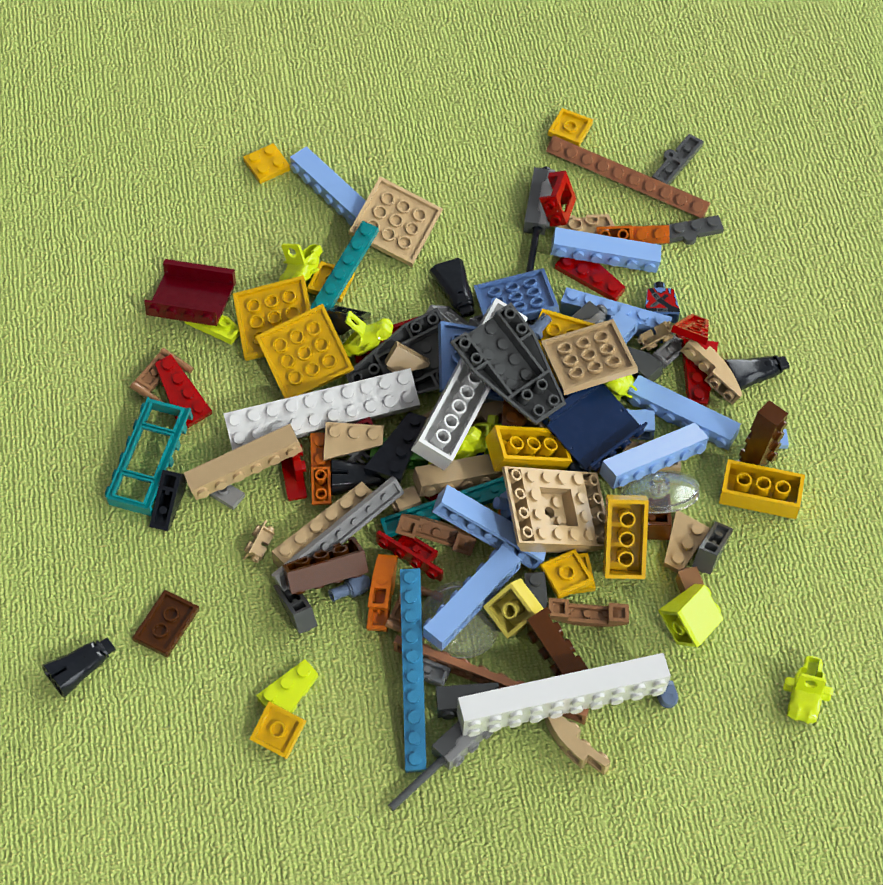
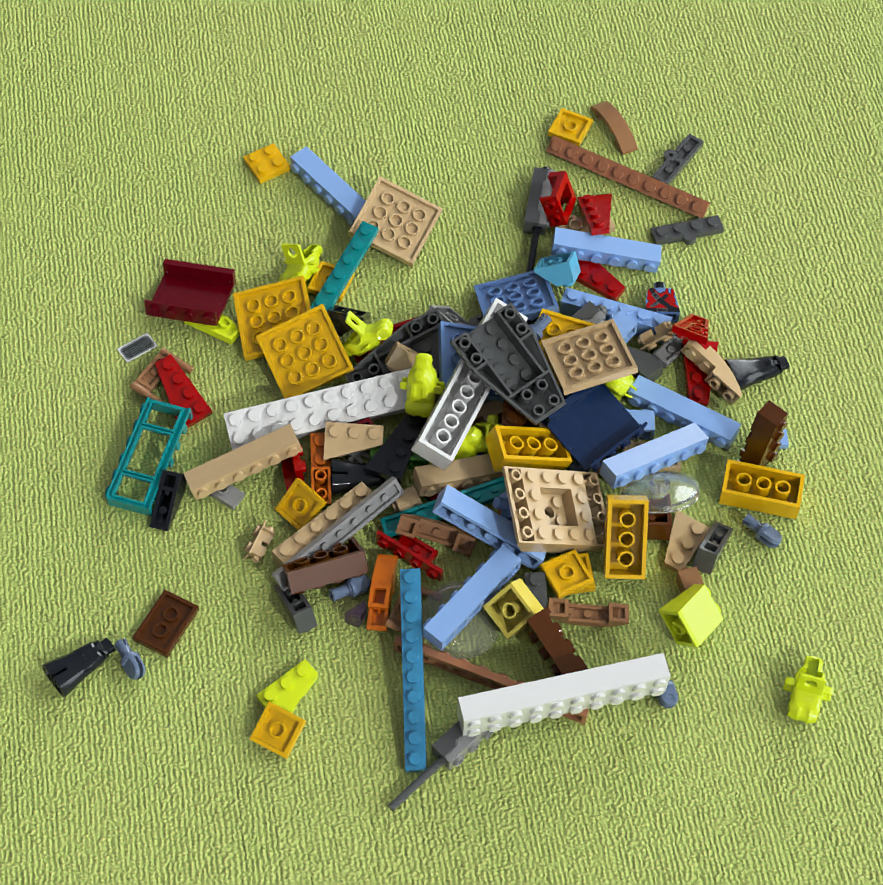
light grey plate [423,658,451,686] -> none
black piece [429,258,475,318] -> none
dark grey slope [436,683,499,720] -> none
tan slope [544,715,610,775] -> none
orange slope [596,225,670,244] -> none
none -> sand blue arm [114,638,146,680]
none -> sticker [117,333,157,363]
none -> yellow plate [275,478,327,530]
none -> slope [344,601,367,628]
none -> neon yellow piece [400,353,445,418]
none -> medium azure slope [534,251,581,287]
none -> red wing [577,193,612,235]
none -> medium nougat slope [591,101,638,155]
none -> sand blue arm [742,513,782,548]

